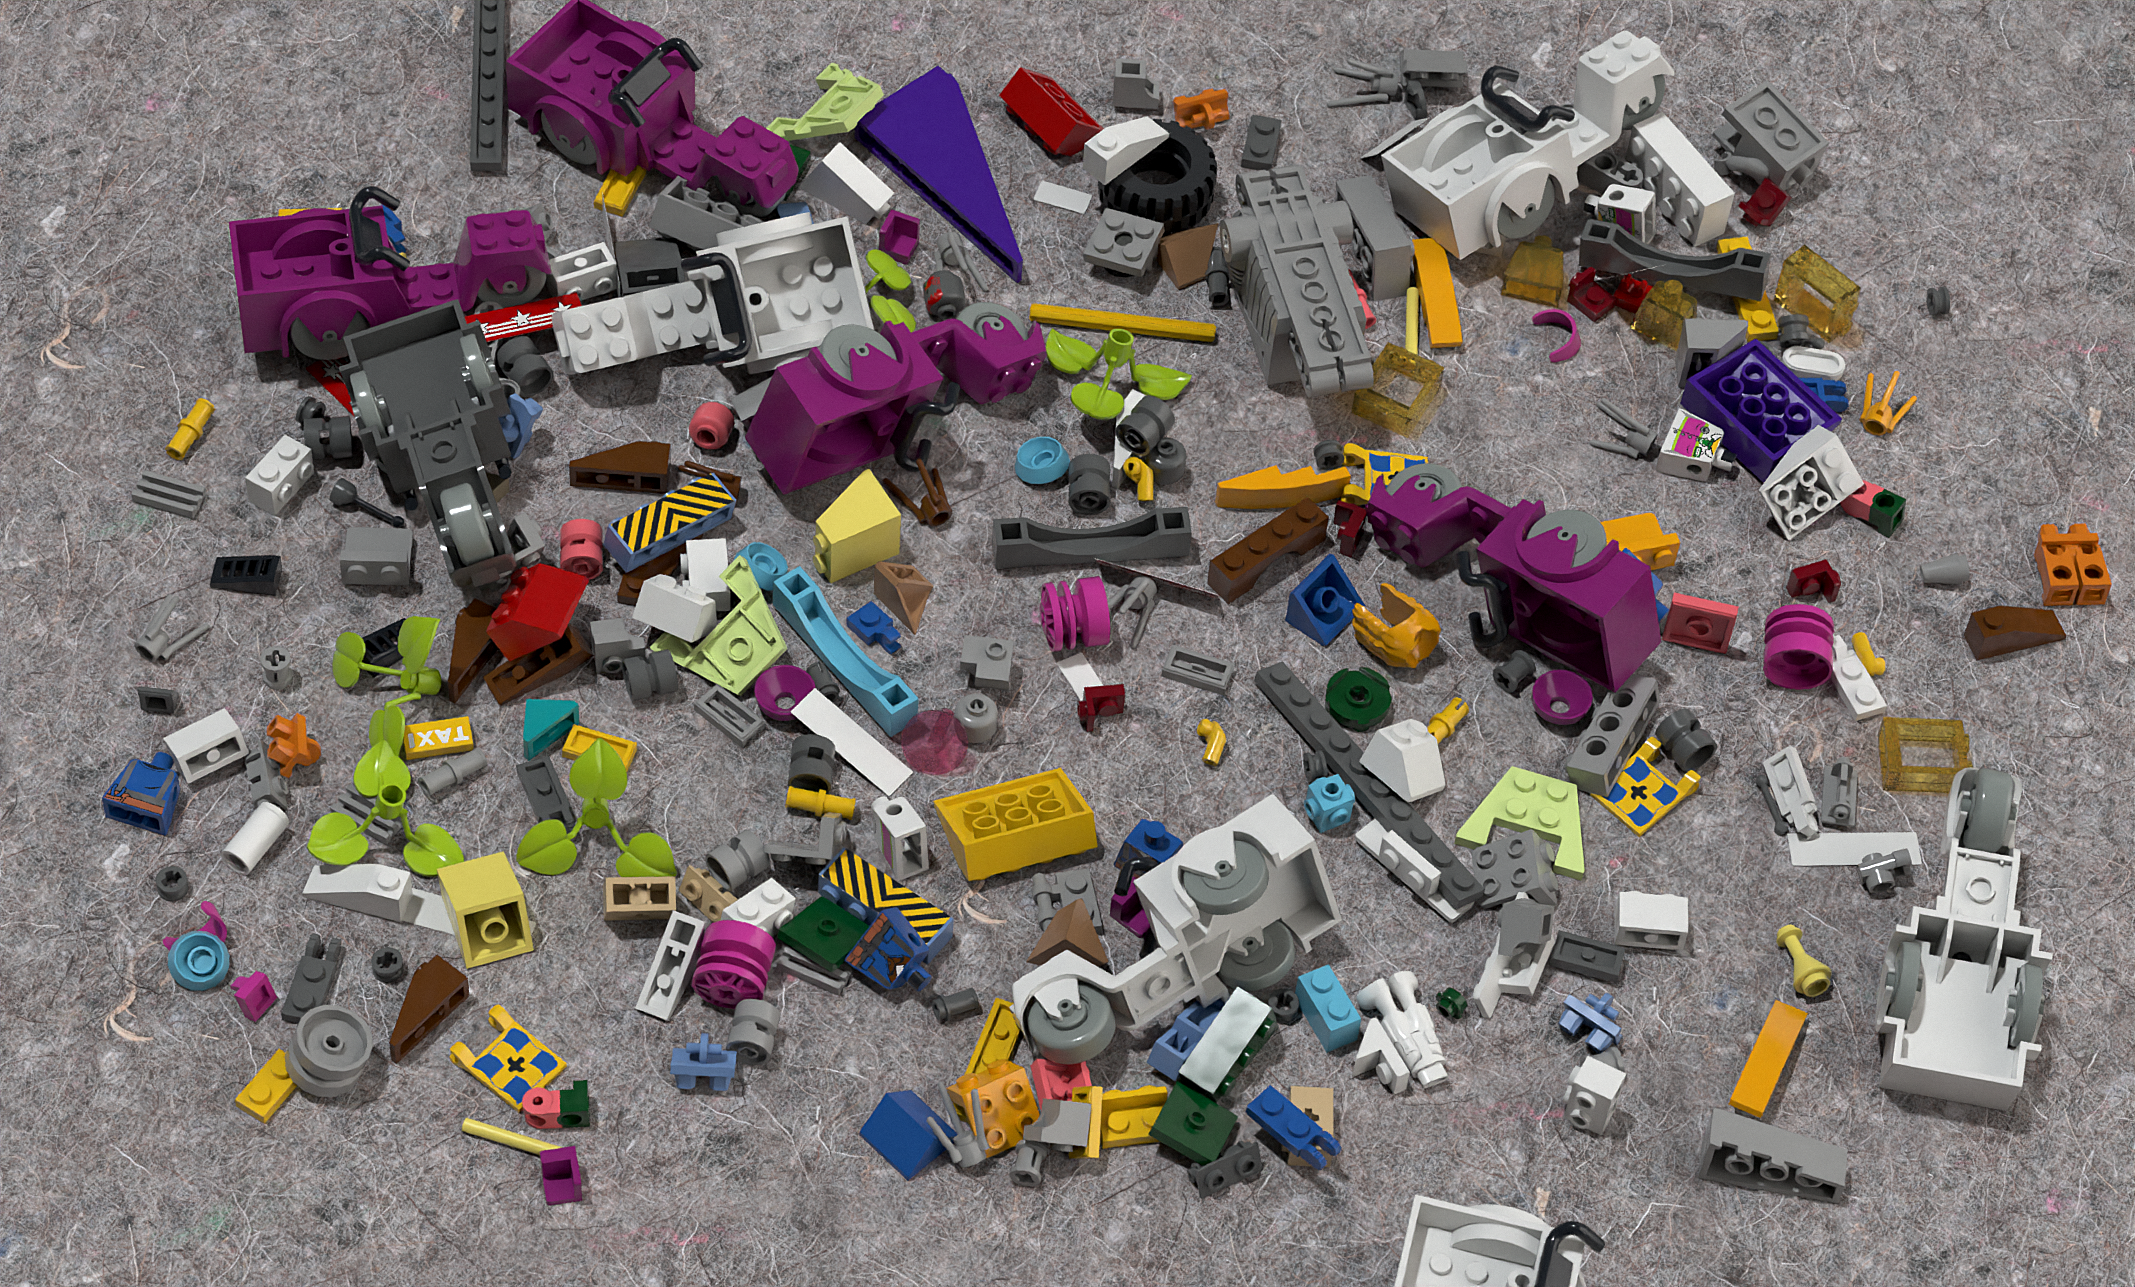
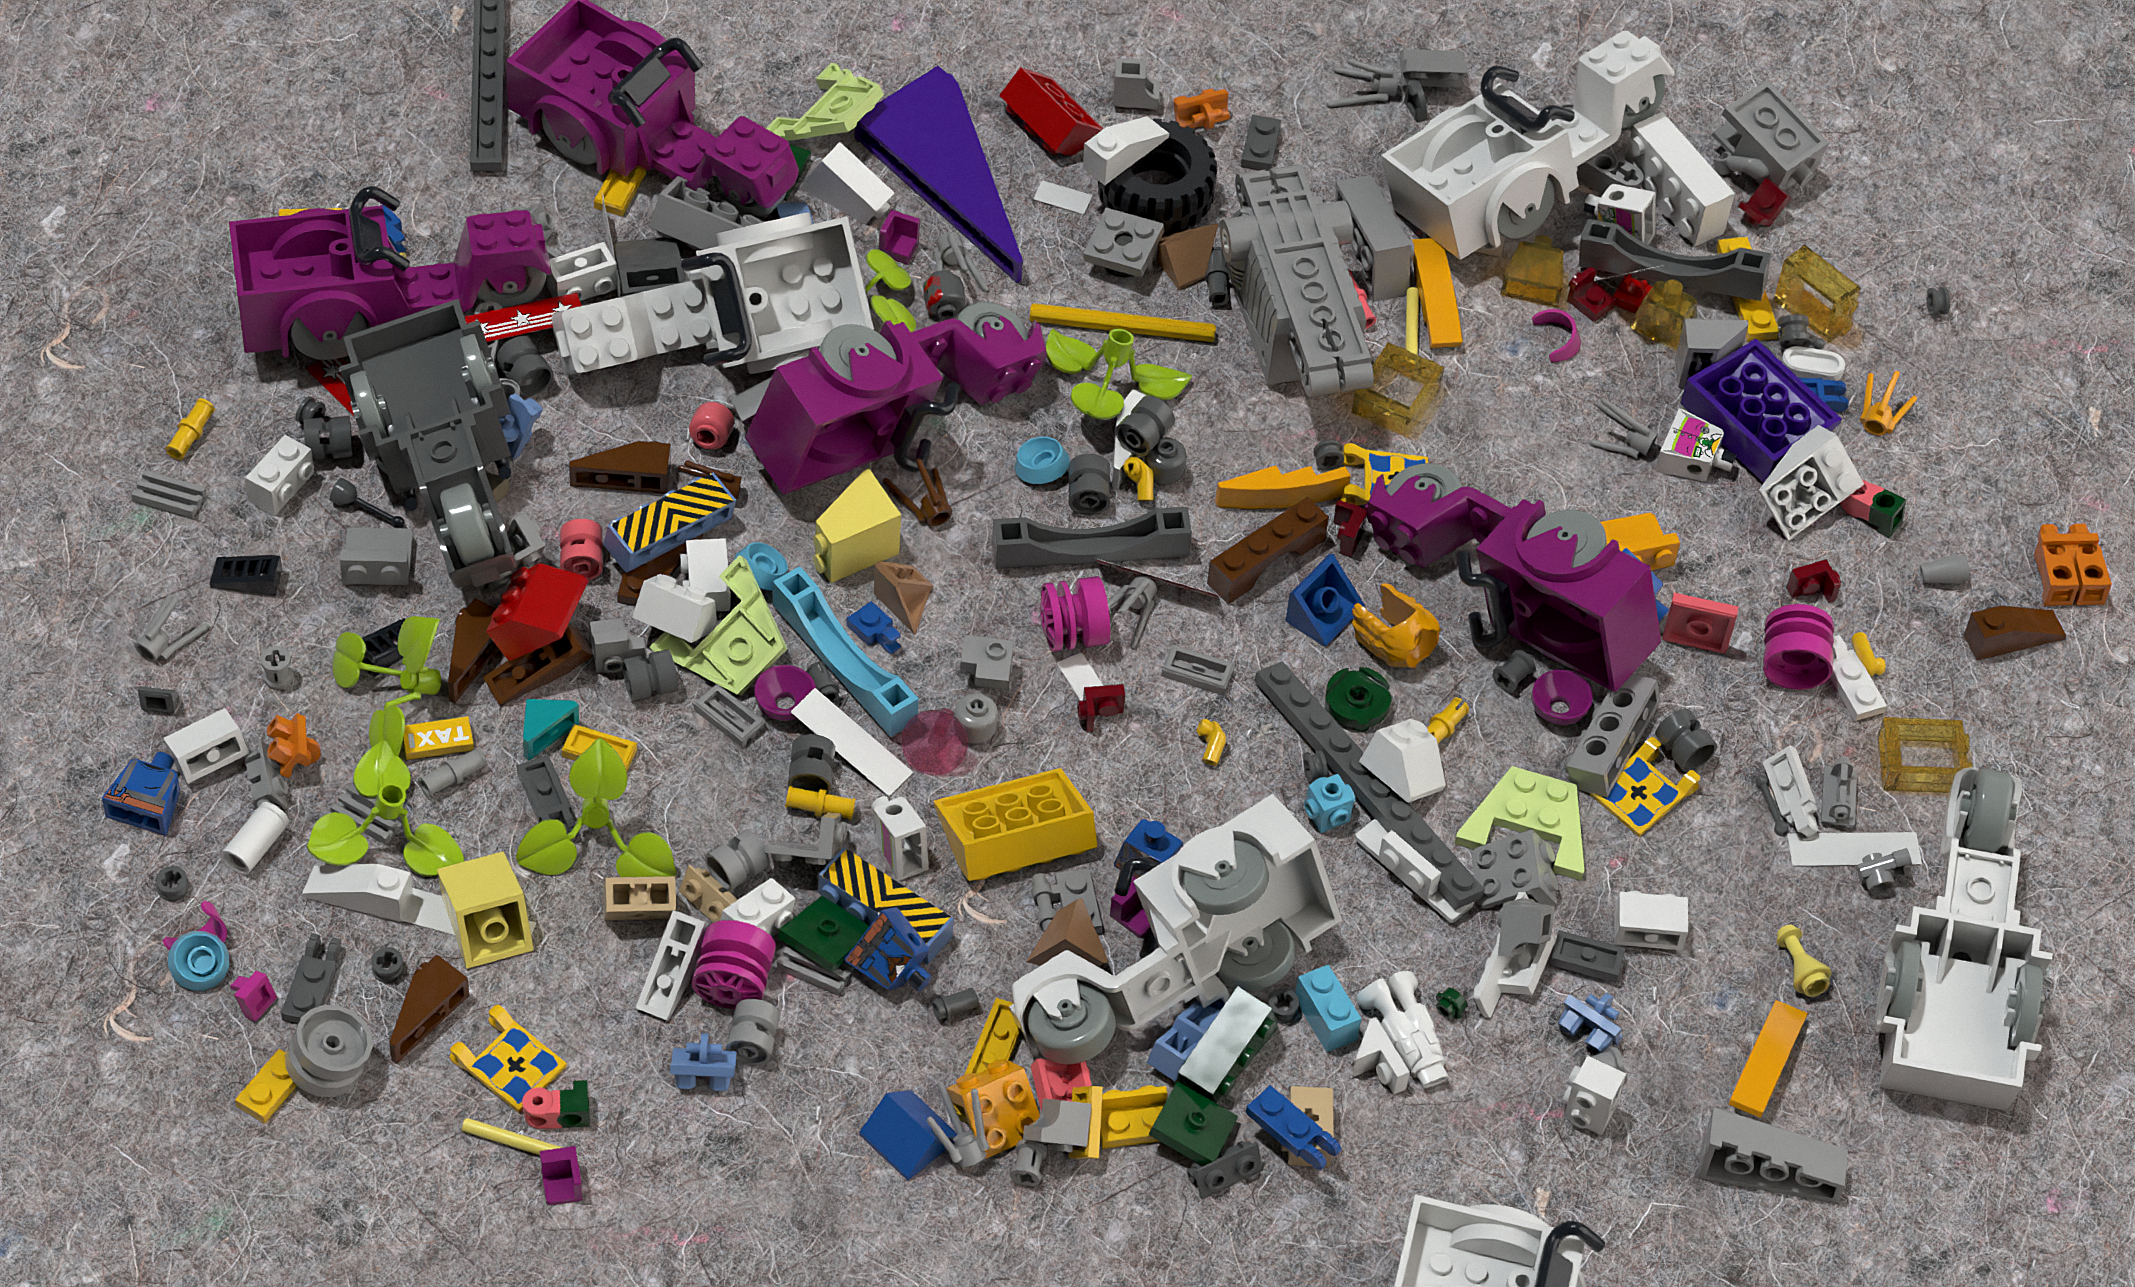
white sticker [1361,117,1430,158] -> none

